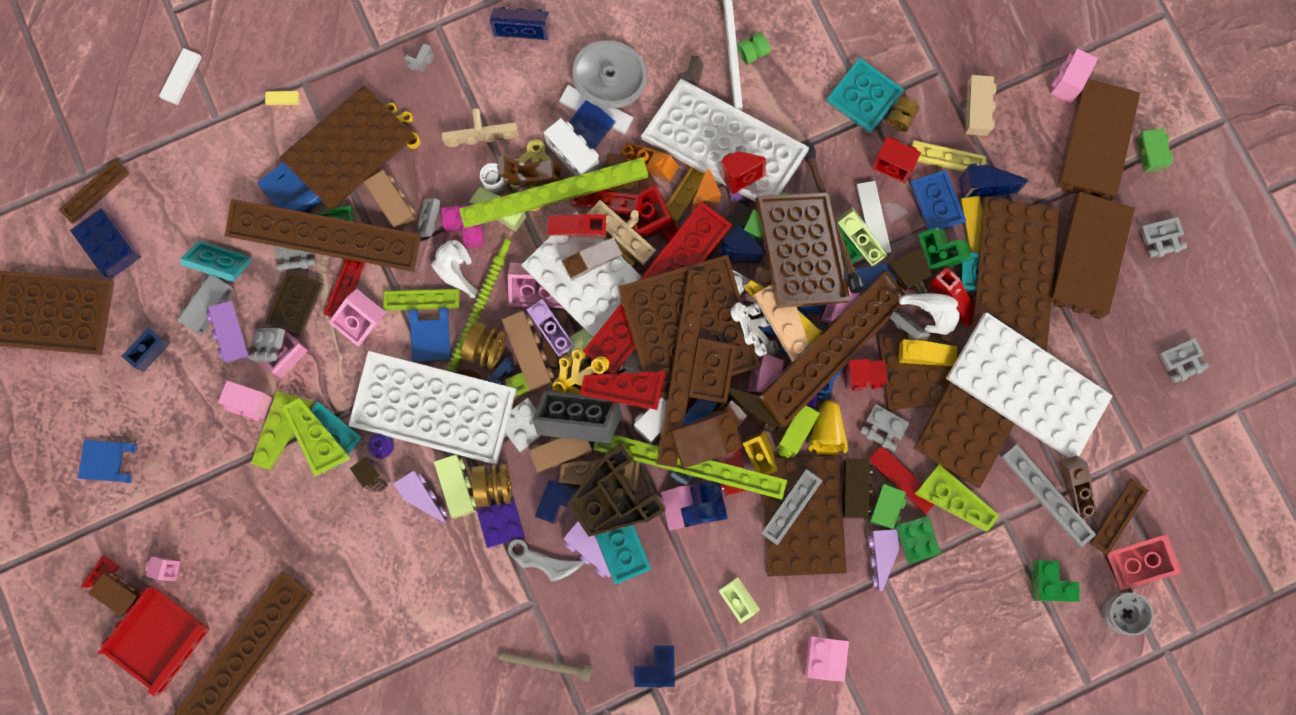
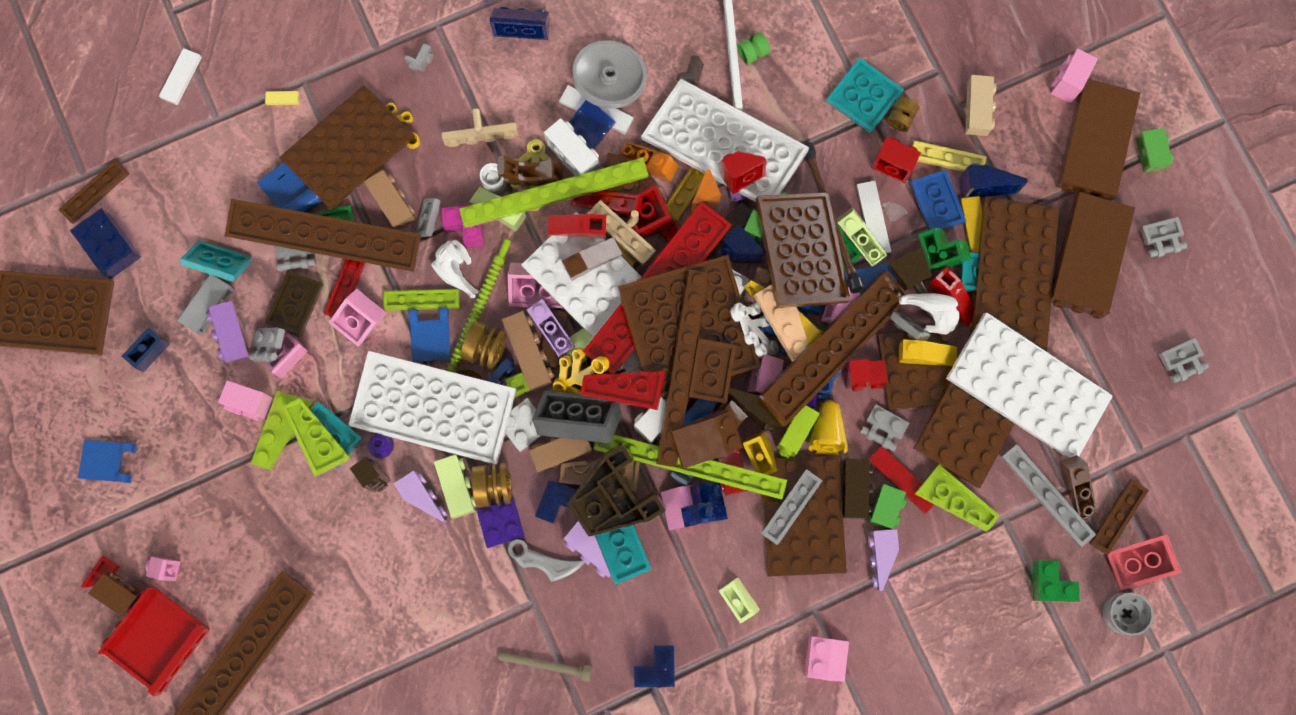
green plate [896,516,941,564] -> none

